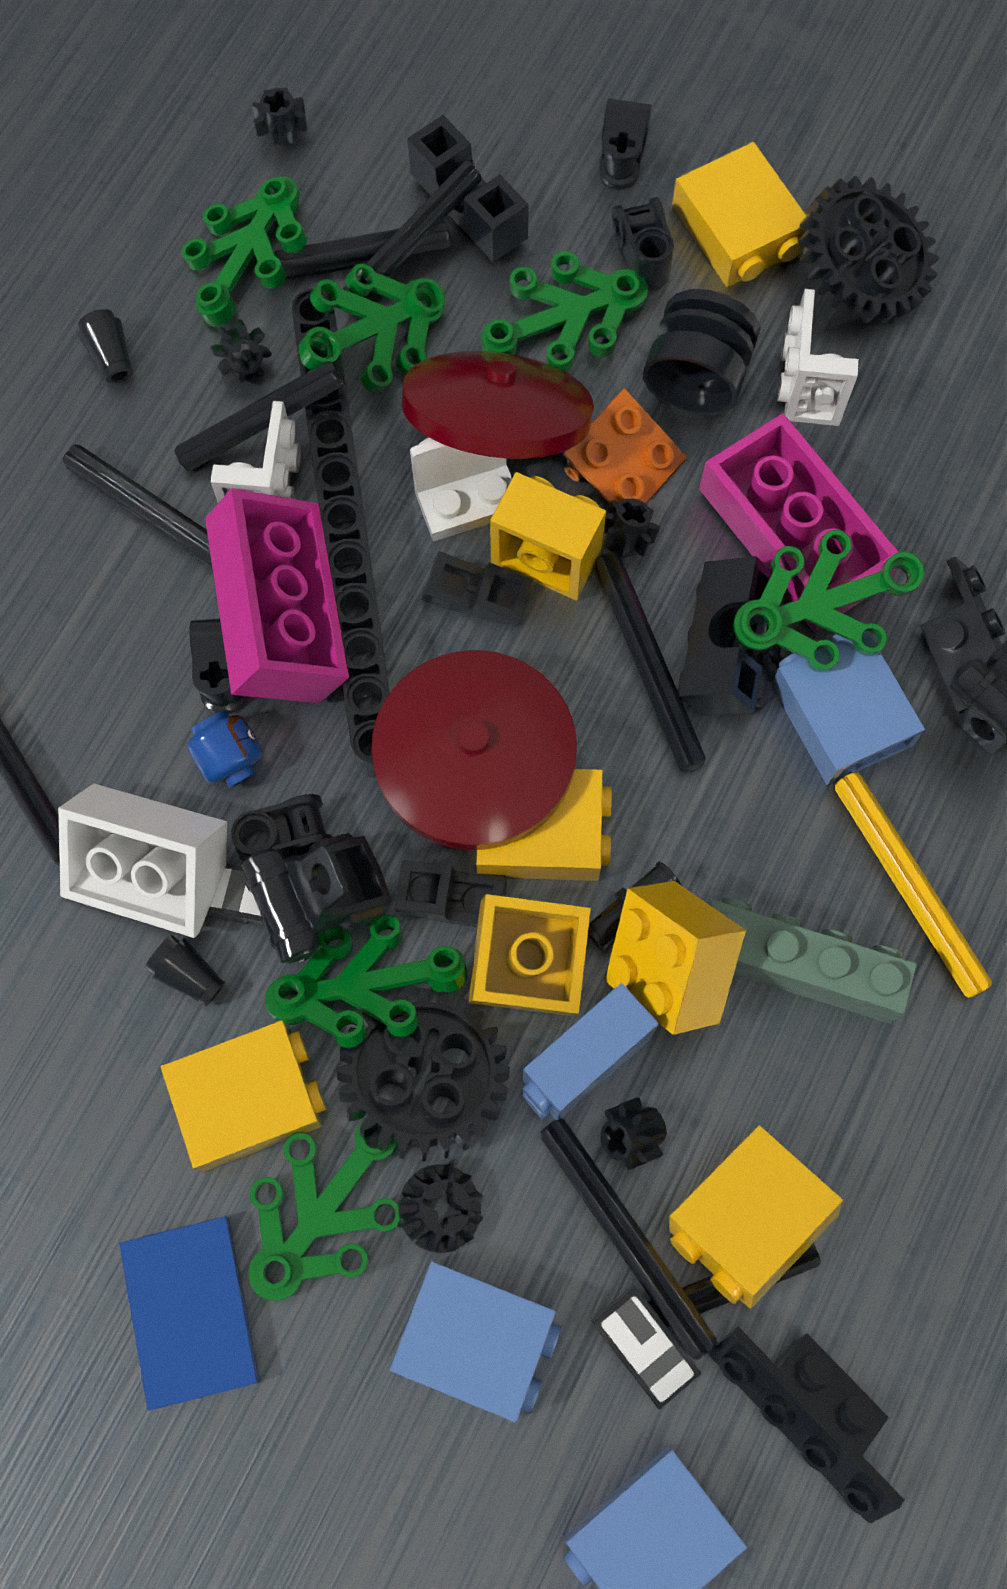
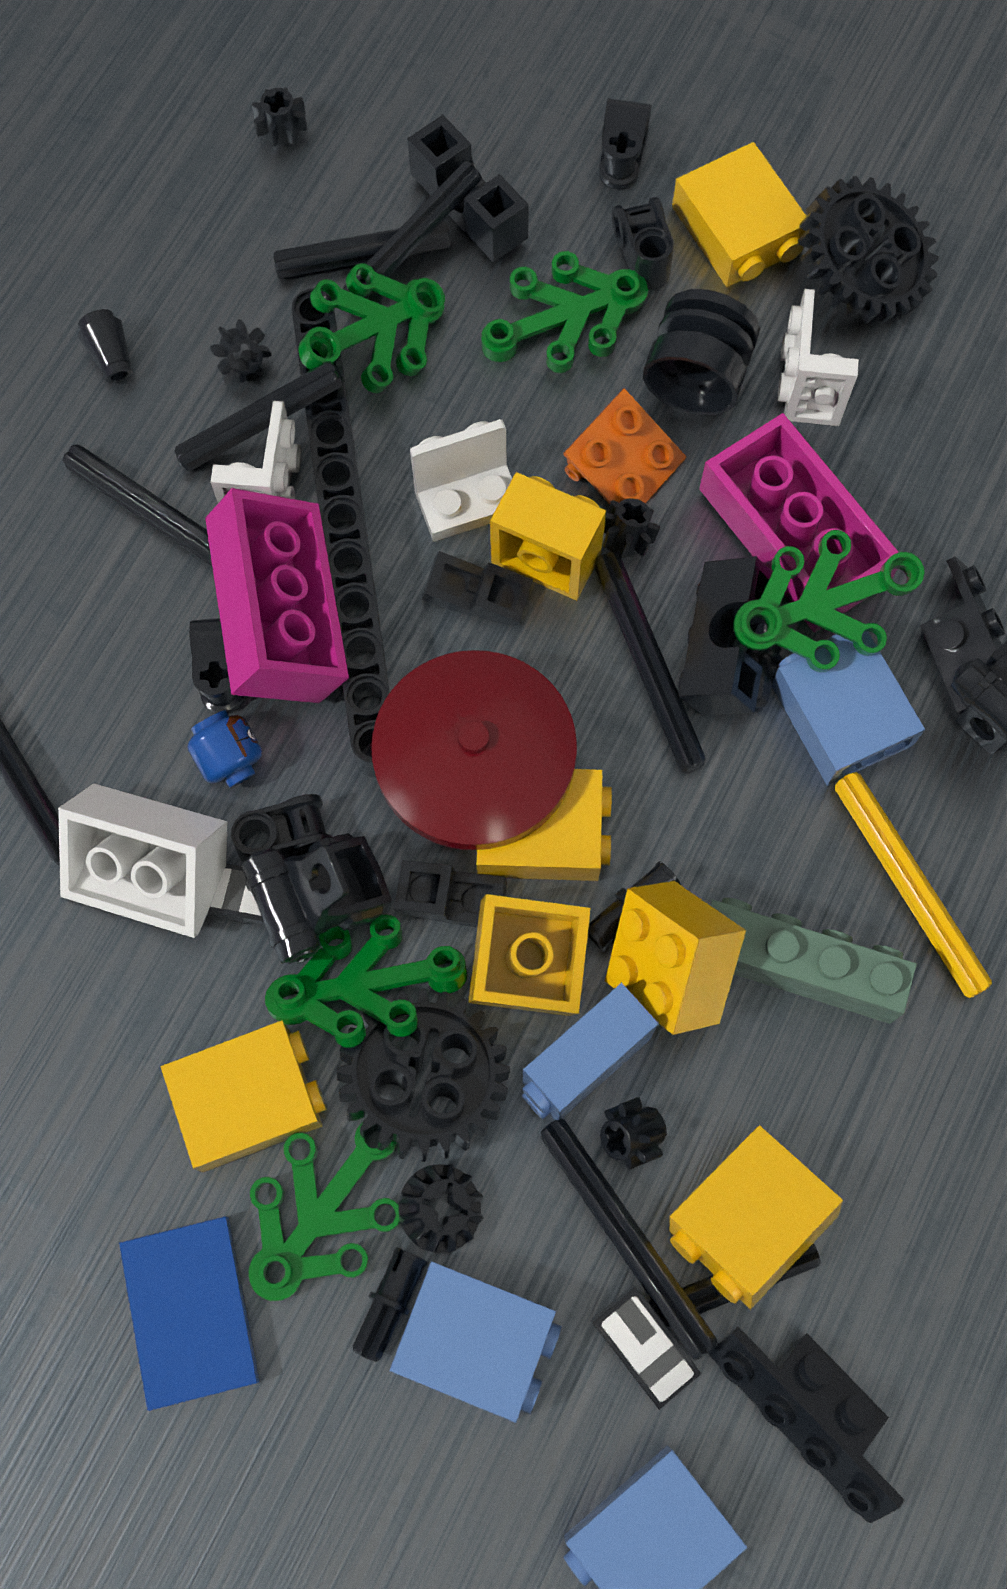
black cone [145,934,226,1007] -> none
green plant [181,177,307,326] -> none
dark red dish [401,351,594,459] -> none
none -> black axle [353,1247,427,1362]

